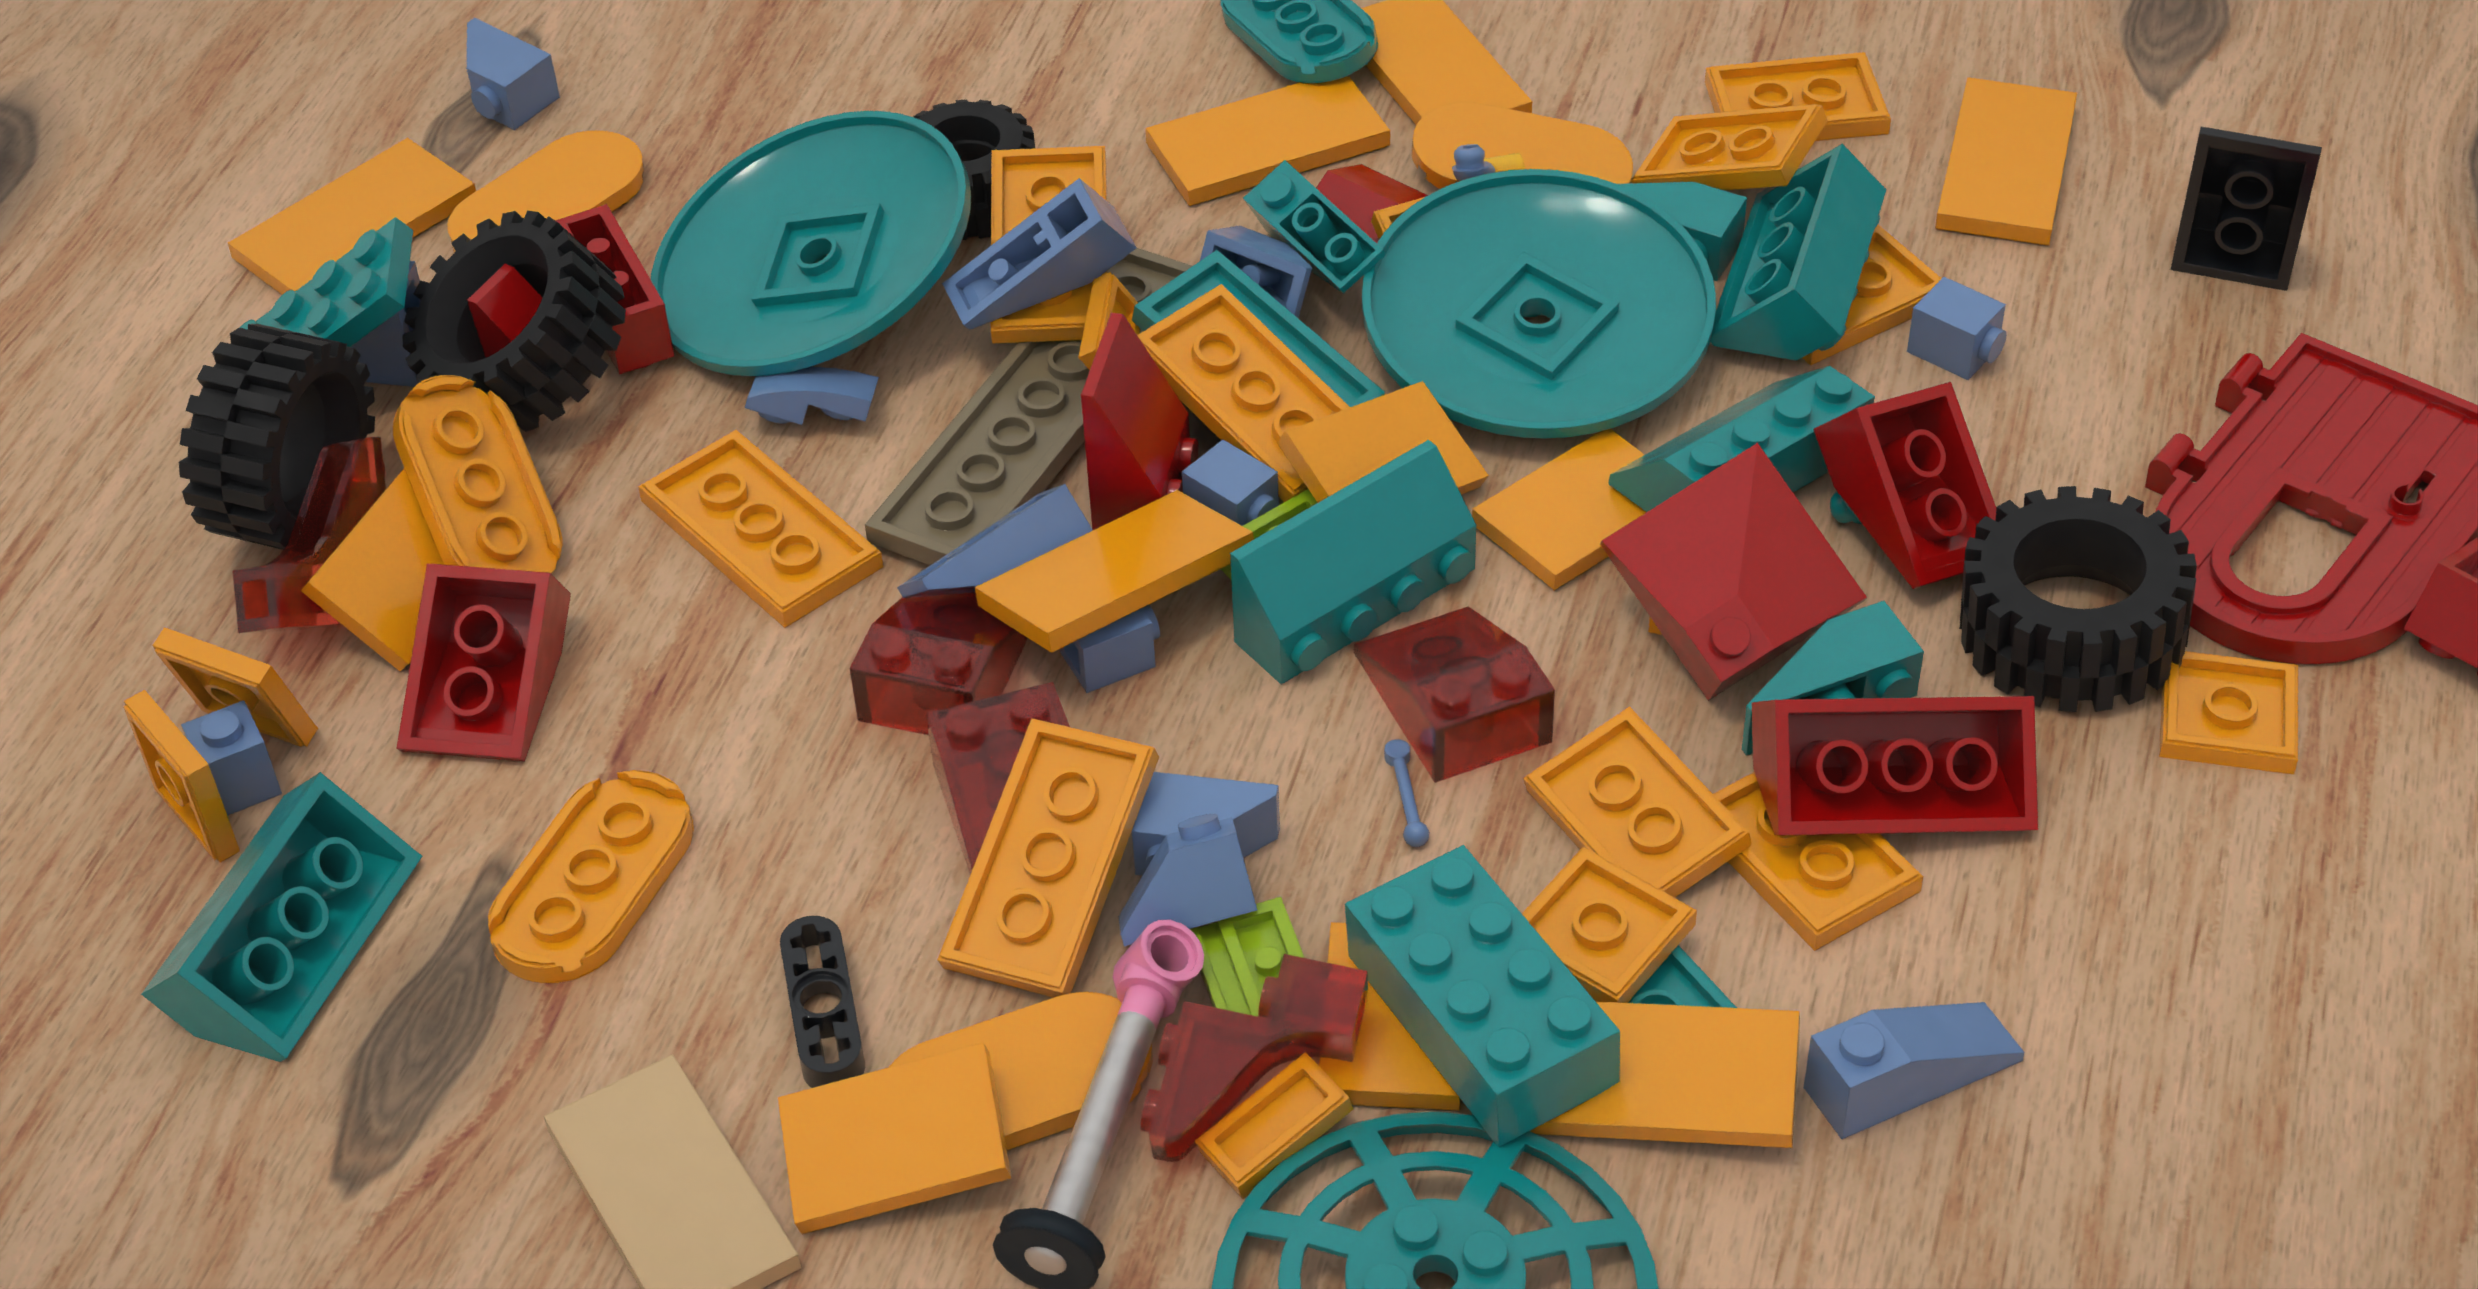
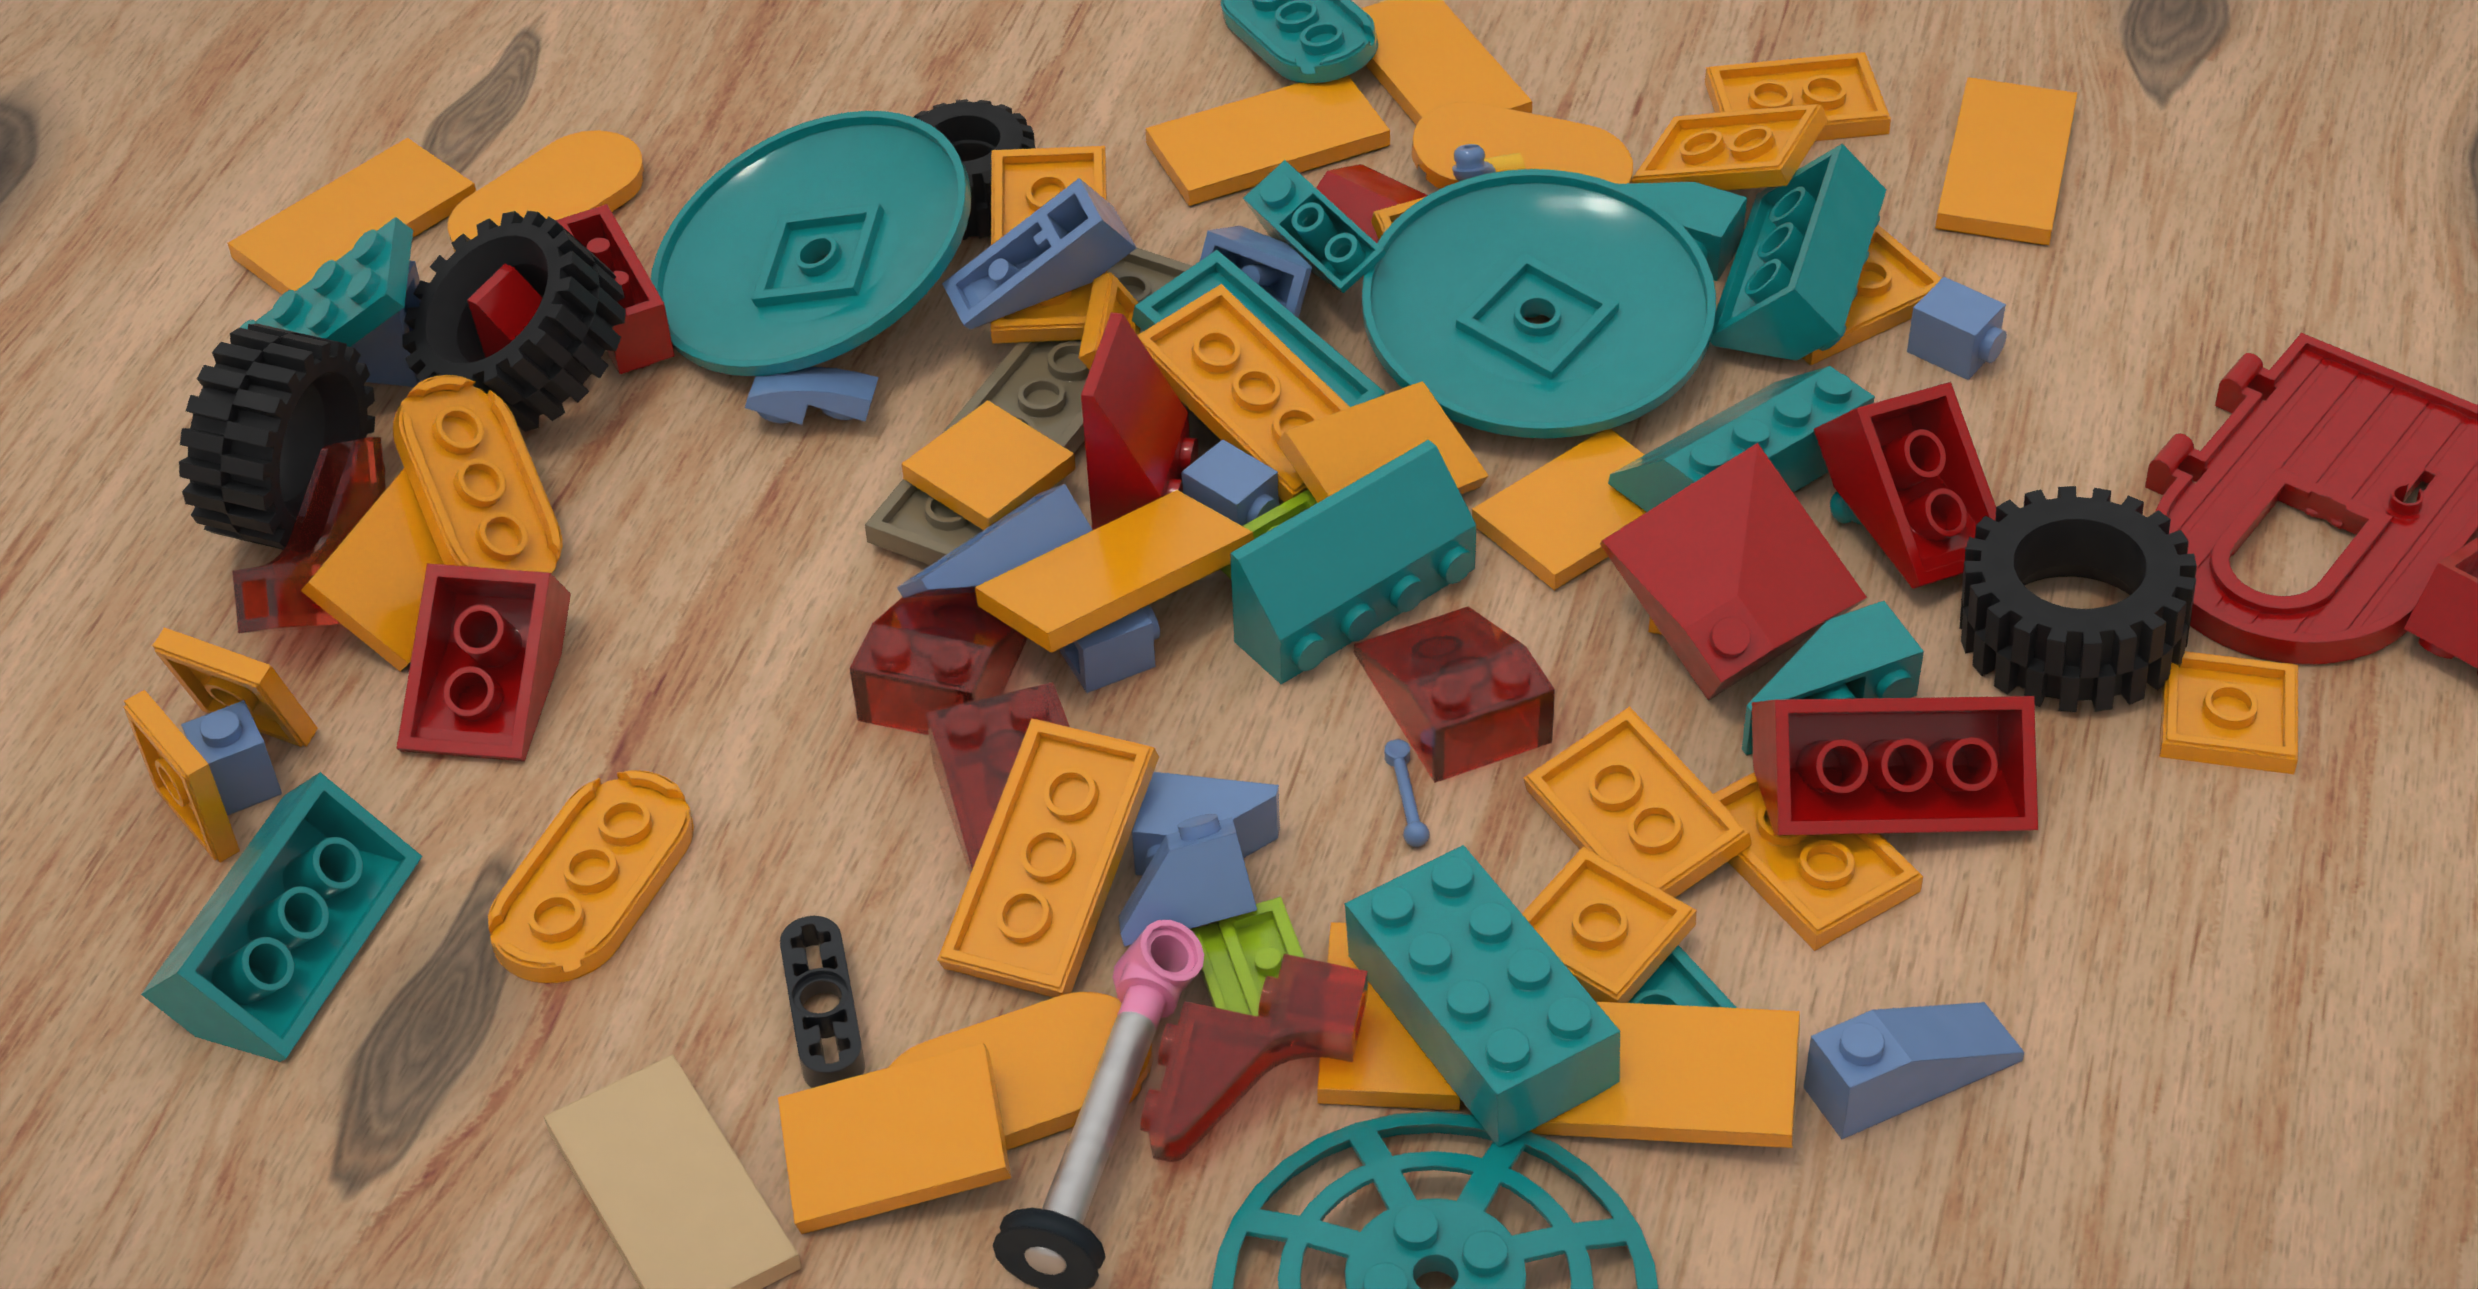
medium blue slope [466,18,560,130] -> none
light orange tile [638,430,884,628] -> none
light orange tile [1195,1052,1354,1199] -> none
black slope [2170,126,2322,291] -> none
none -> light orange tile [901,400,1076,530]

